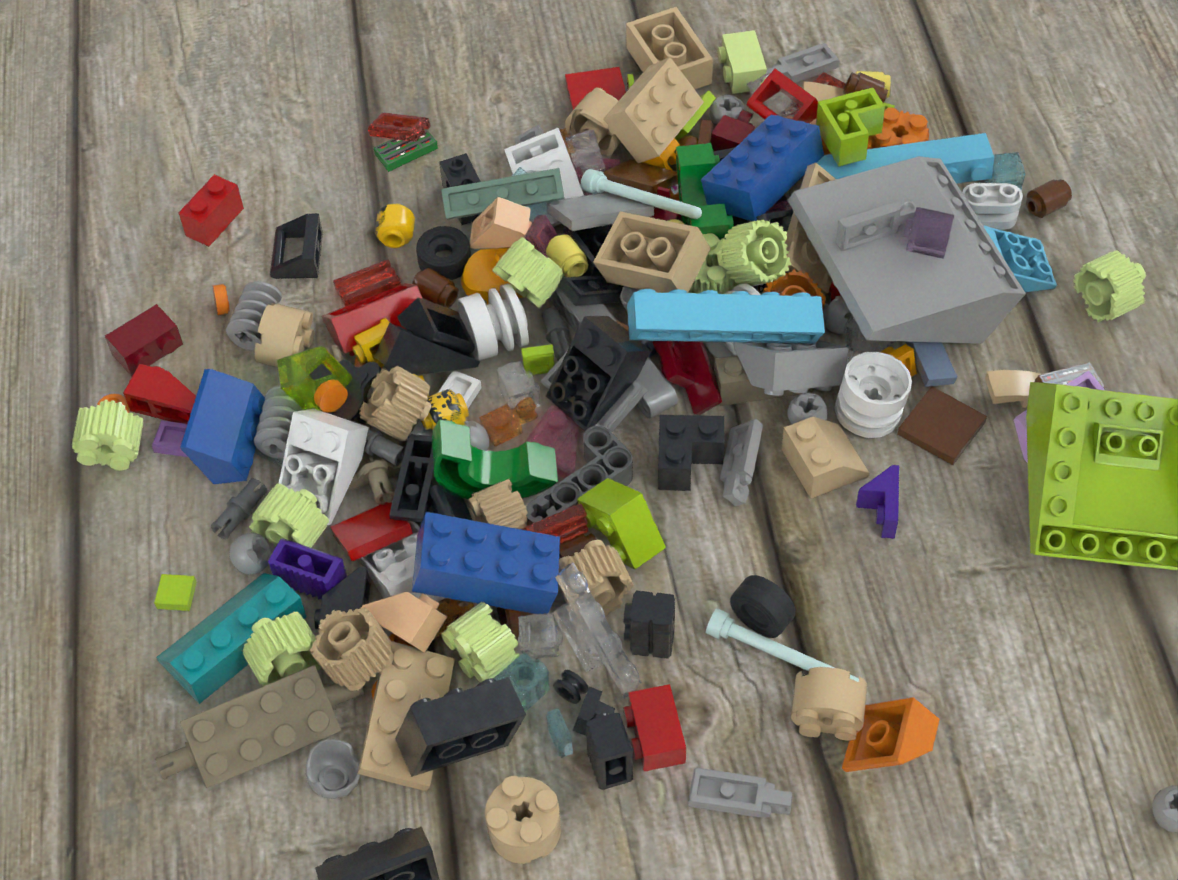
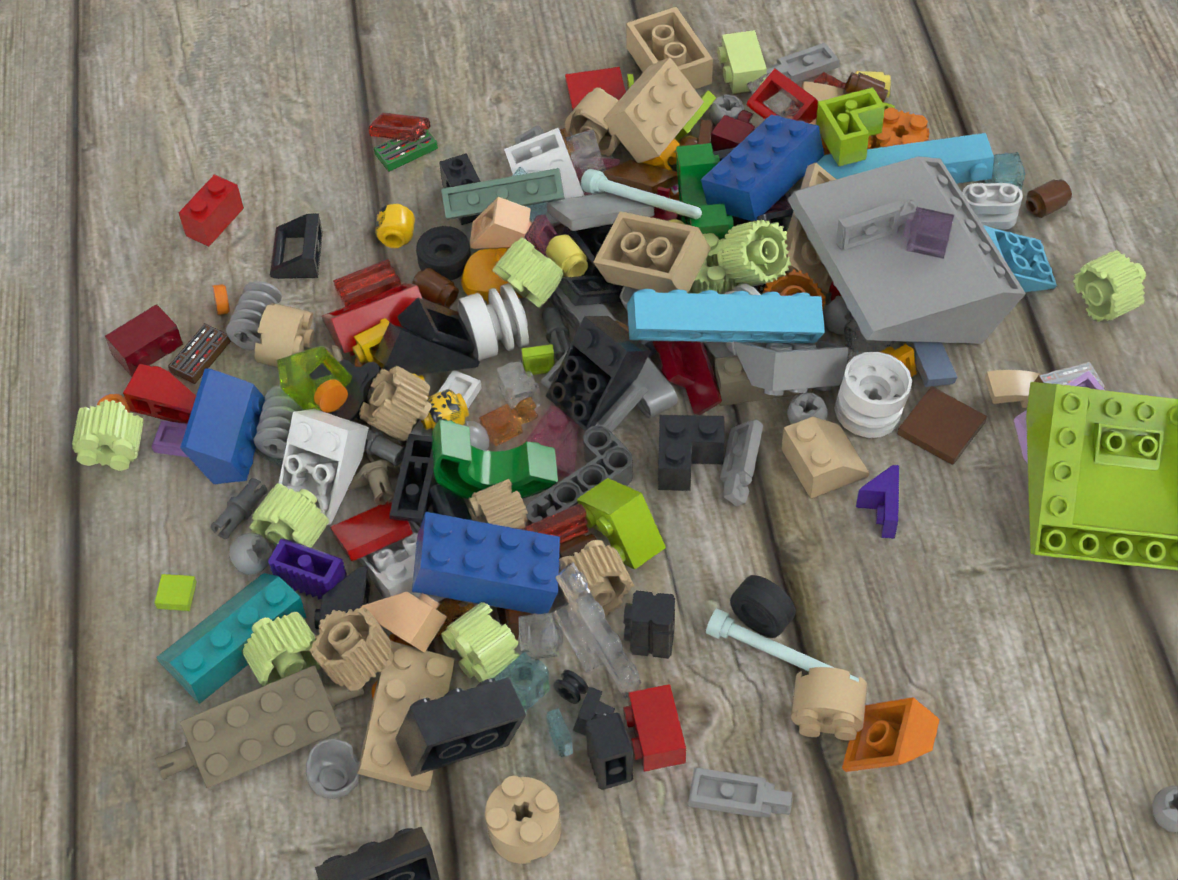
none -> tile [168,323,231,384]

